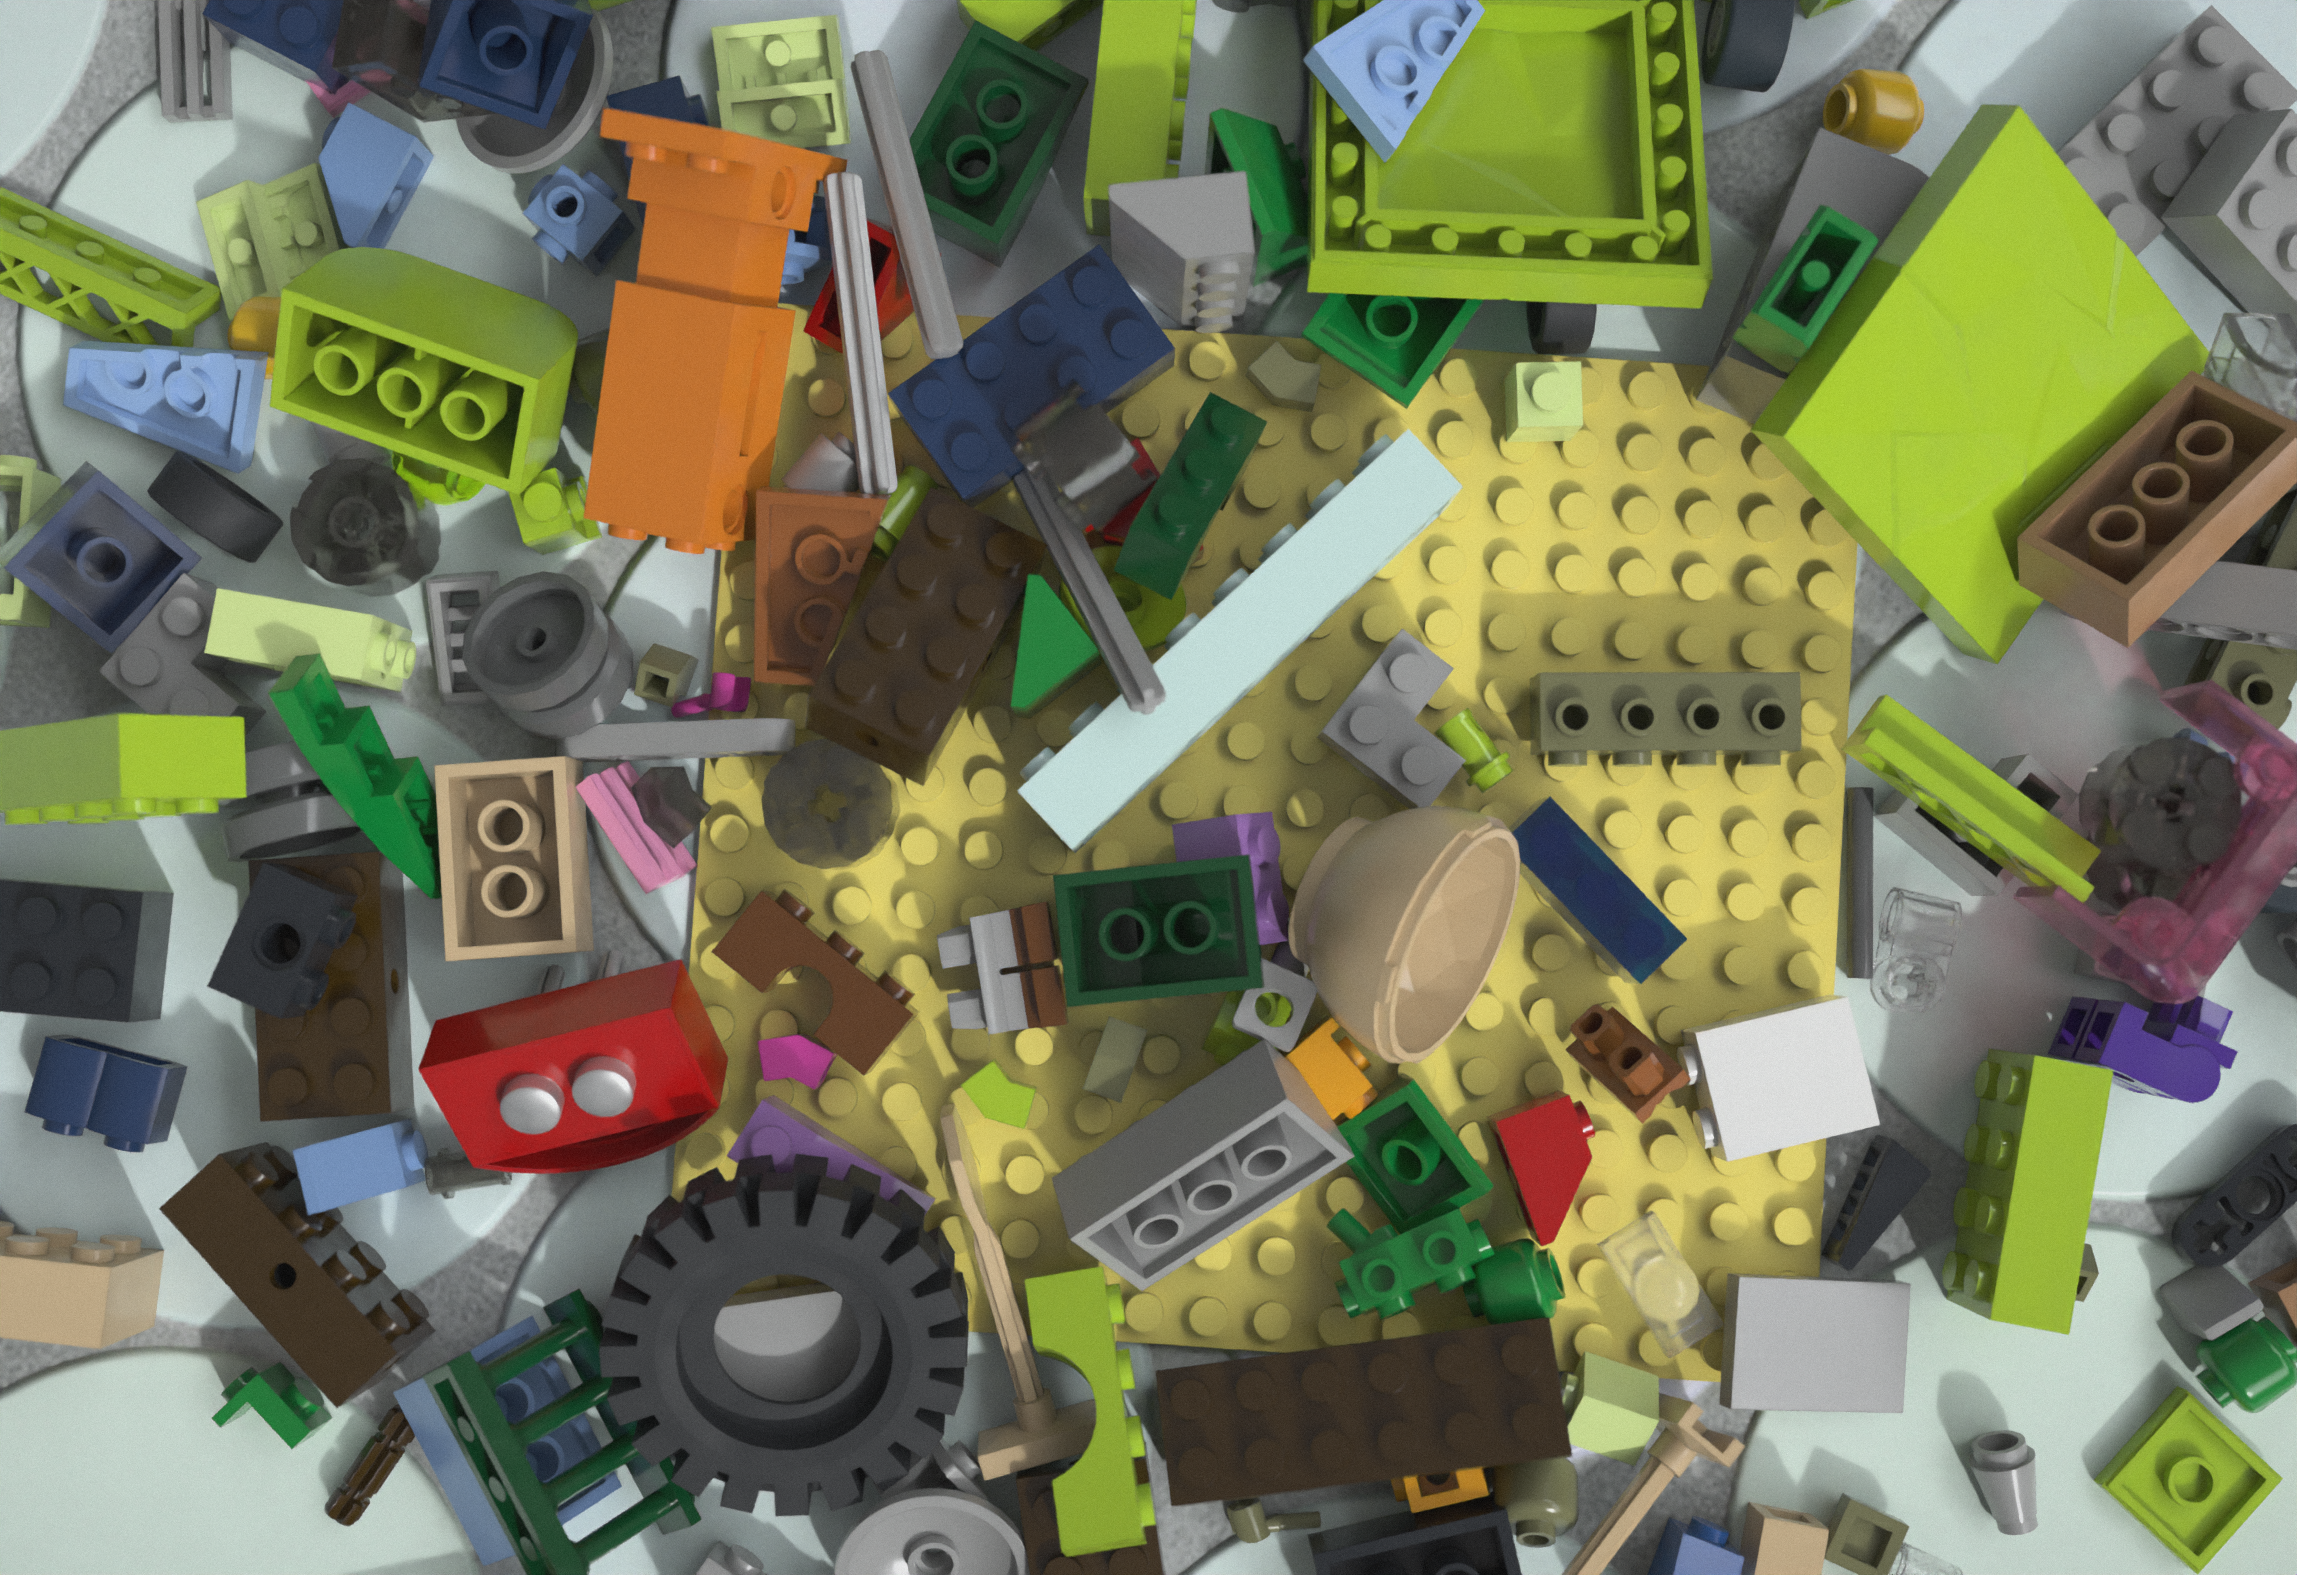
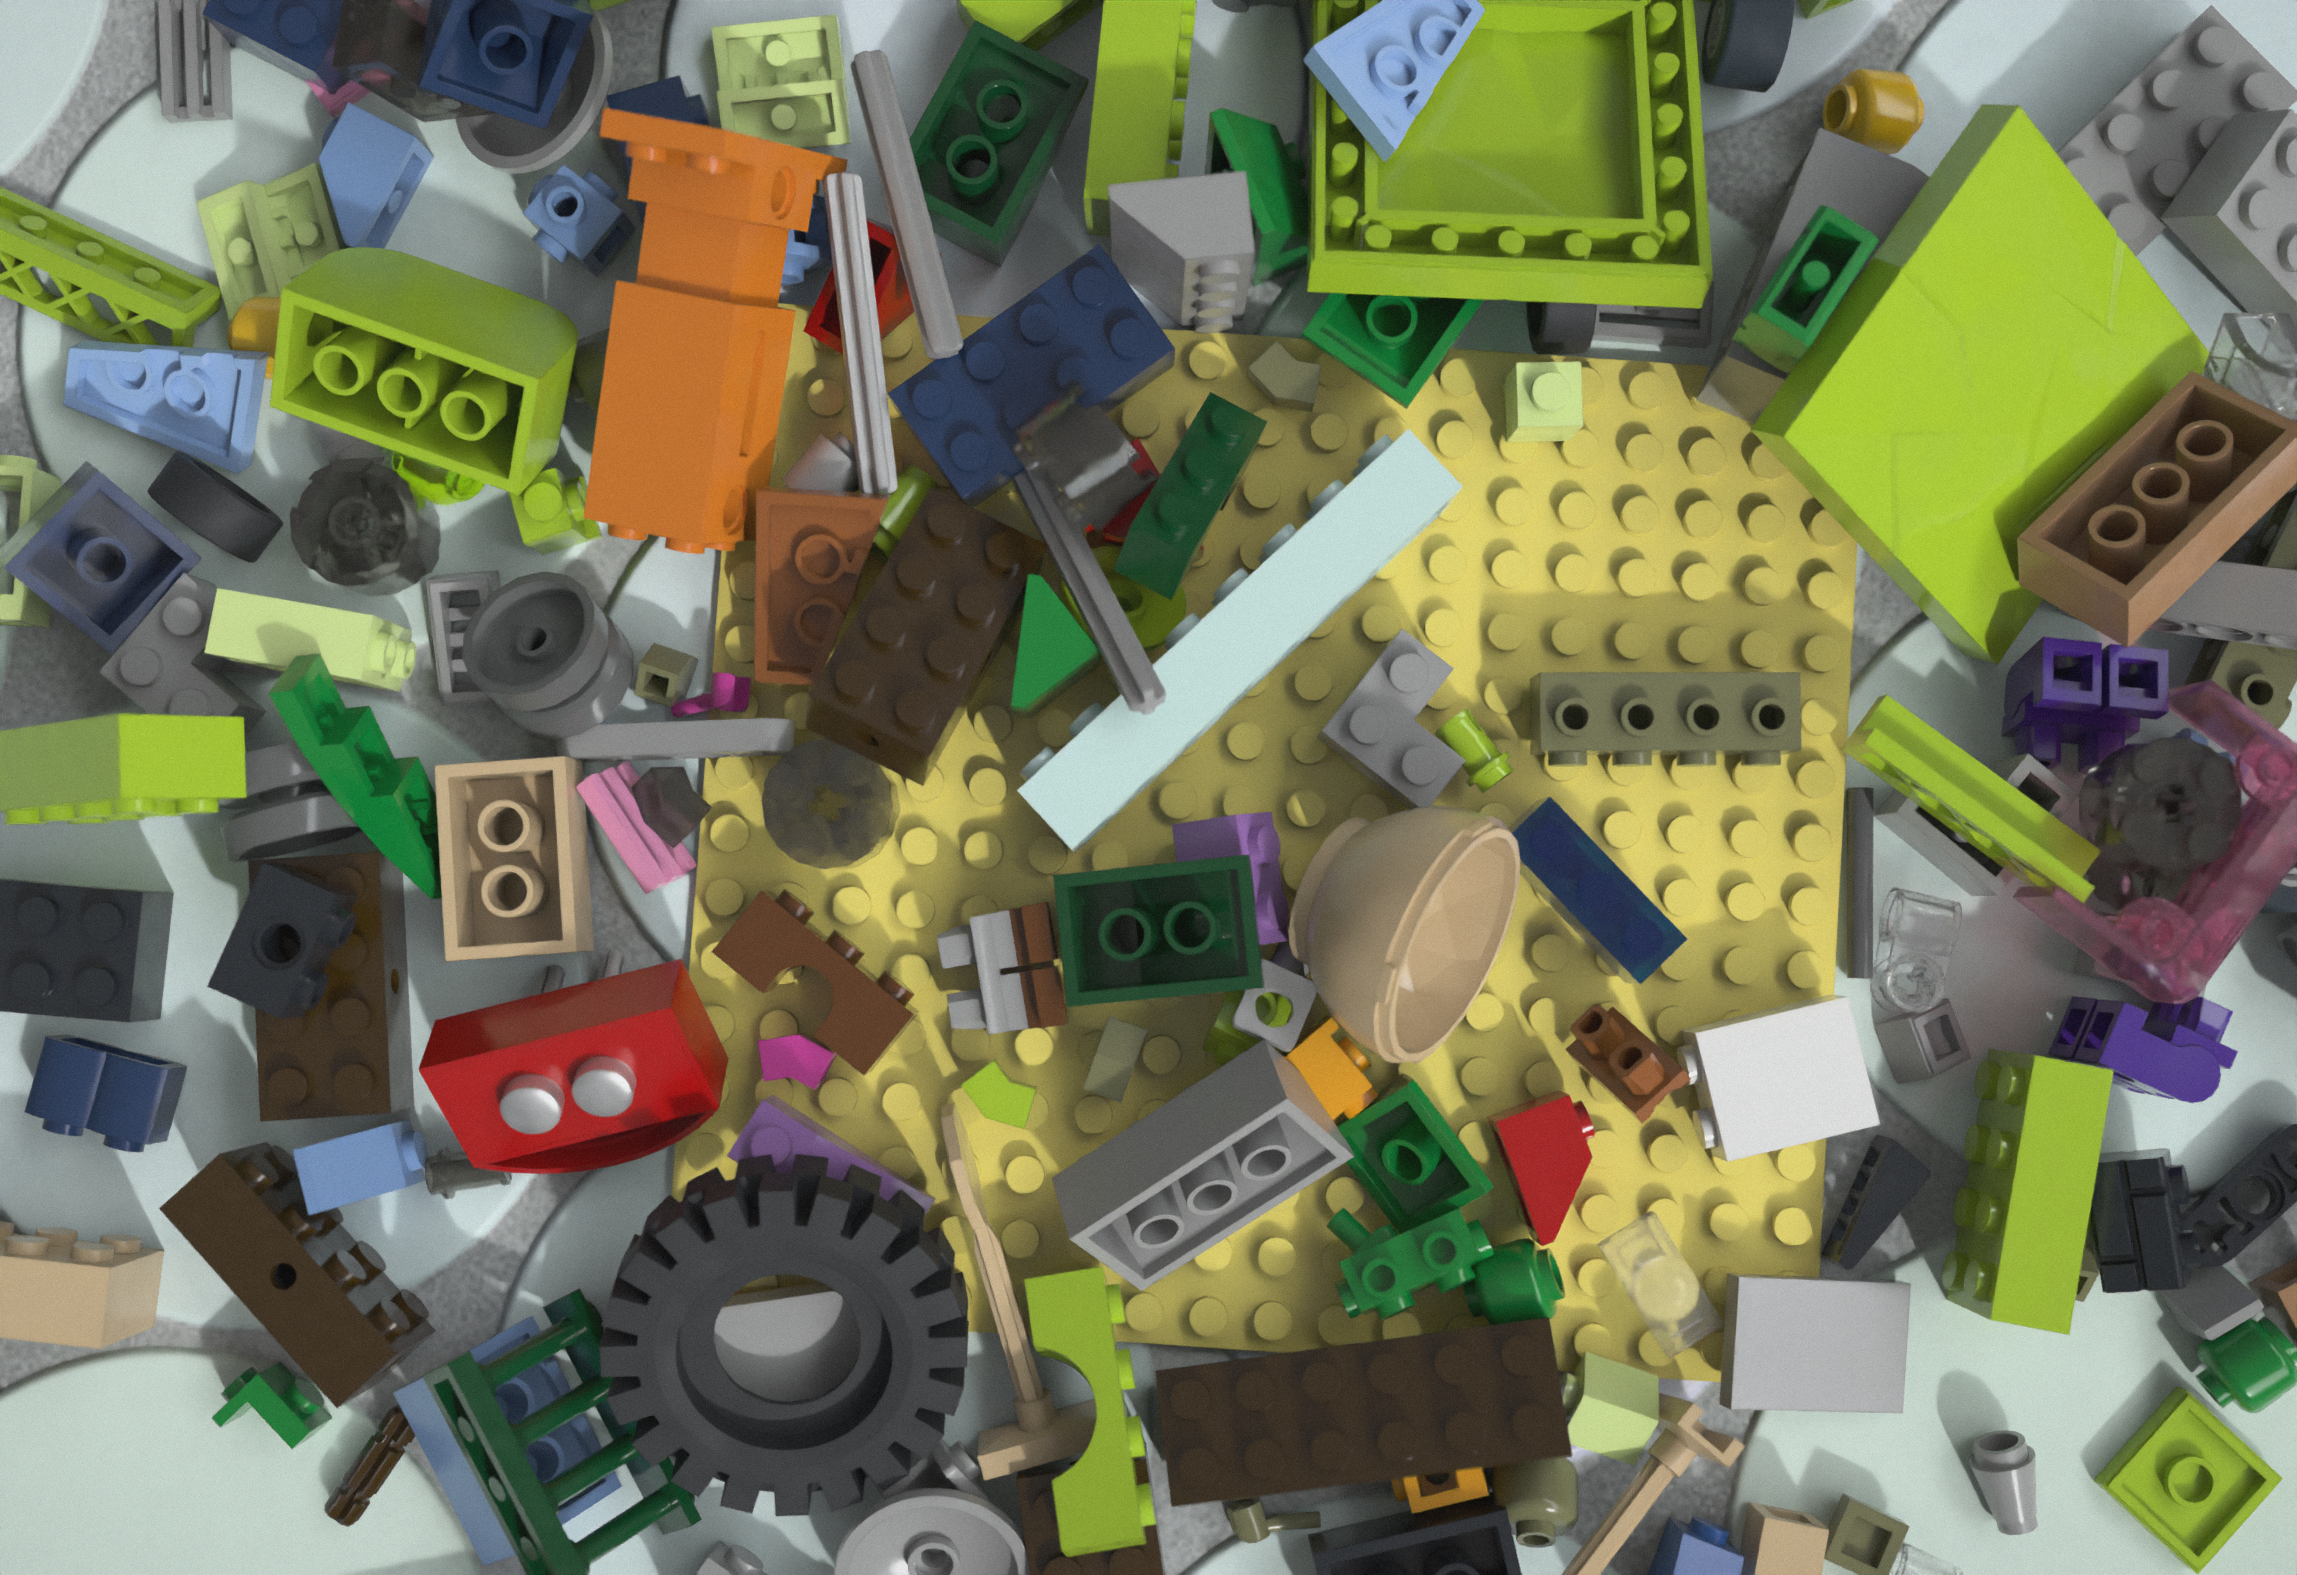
none -> light grey tile [1592,281,1714,348]
none -> light grey slope [1875,998,1971,1084]
none -> dark purple hips [2001,637,2169,777]
none -> black brick [2090,1148,2201,1293]

